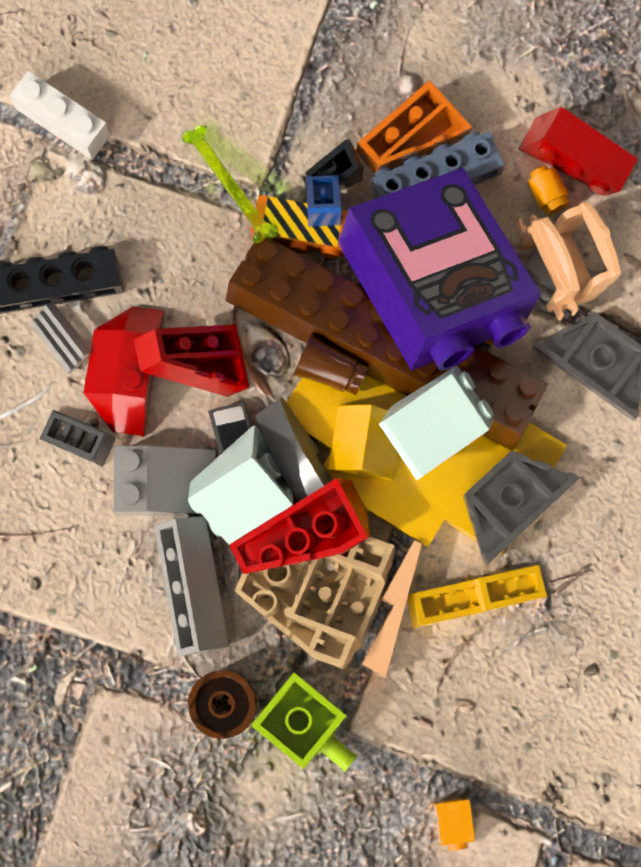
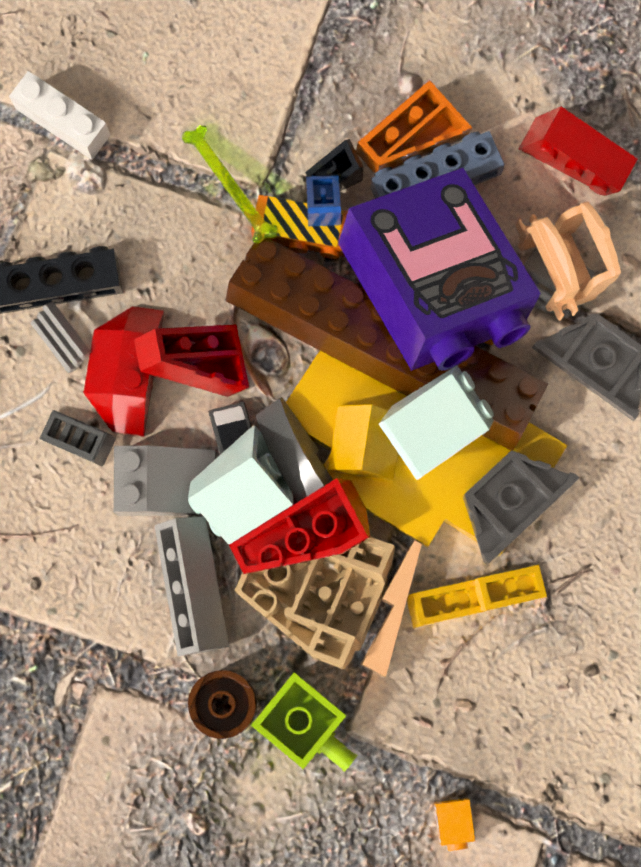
reddish brown plant [293,334,368,395] -> none
light orange brick [527,165,570,216] -> none

